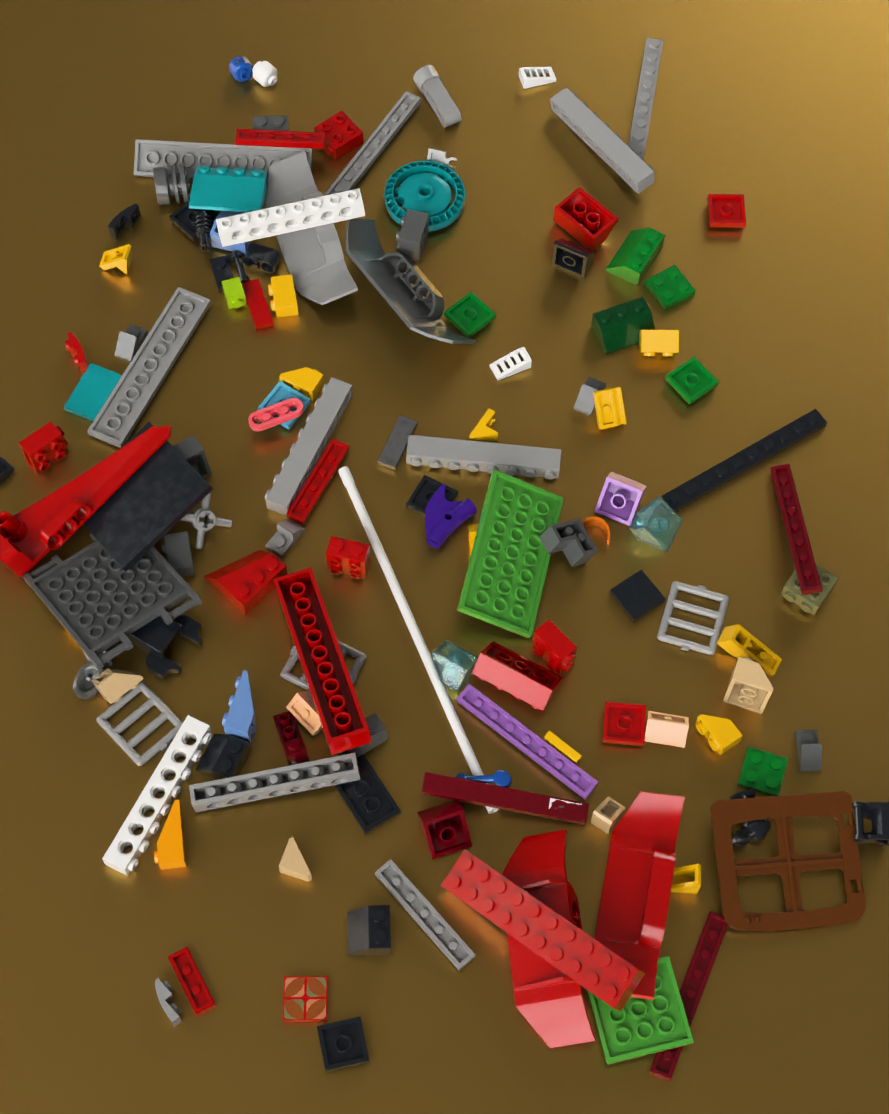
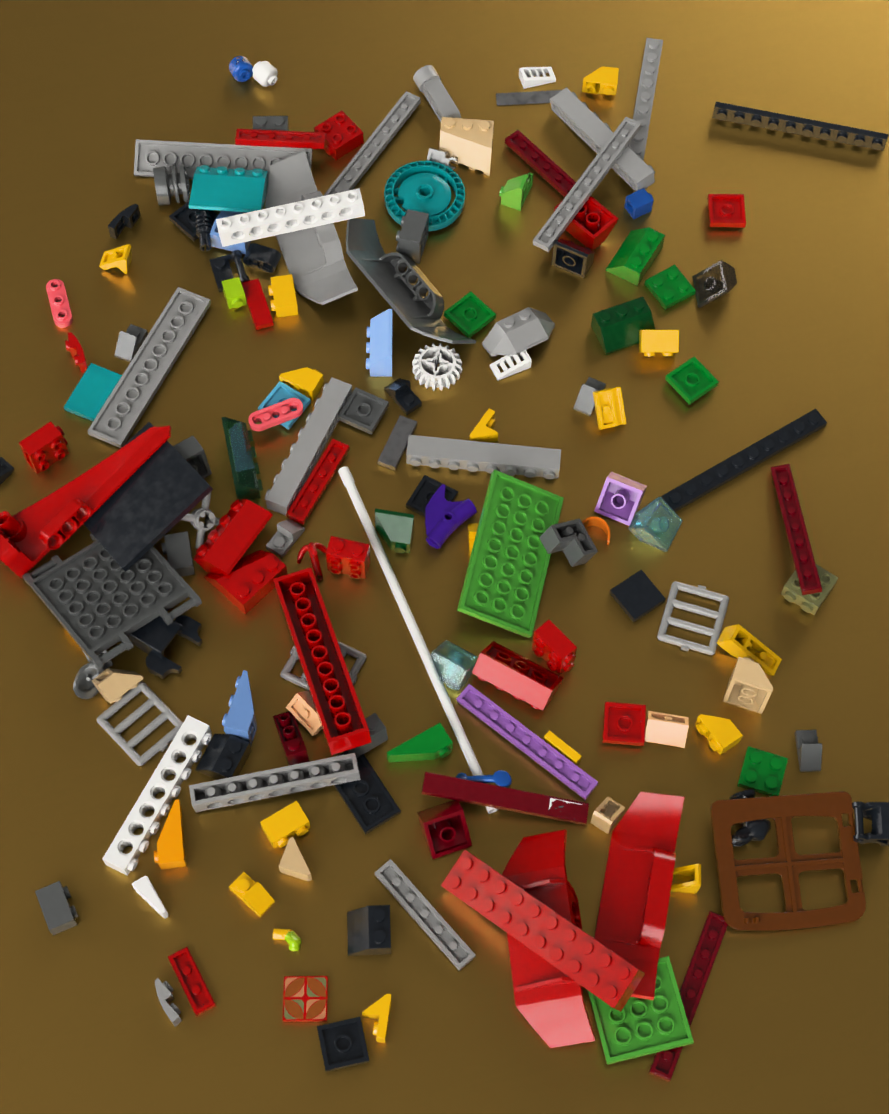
none -> dark grey brick [35,881,79,935]
none -> coral plate [46,279,73,328]
none -> white slope [132,875,169,919]
none -> red slope [193,499,273,575]
none -> clear green slope [222,417,263,500]
none -> yellow slope [229,872,275,917]
none -> yellow brick [260,801,311,849]
none -> arm [273,928,302,951]
none -> red piece [297,542,327,581]
none -> dark grey plate [338,387,389,435]
none -> yellow slope [362,994,392,1043]
none -> light blue slope [366,309,393,377]
none -> slope [375,508,414,553]
none -> black slope [384,378,422,415]
none -> green slope [387,723,453,763]
none -> white gear [412,343,462,391]
none -> tan wedge [439,117,494,176]
none -> light grey wedge [482,307,555,356]
none -> flat silver sticker [496,90,562,106]
none -> bright green slope [499,172,534,211]
none -> dark red plate [505,130,597,201]
none -> light grey plate [533,117,641,252]
none -> yellow slope [582,66,619,96]
none -> blue brick [624,188,654,220]
none -> clear smoke slope [692,260,737,308]
none -> black plate [712,102,888,151]

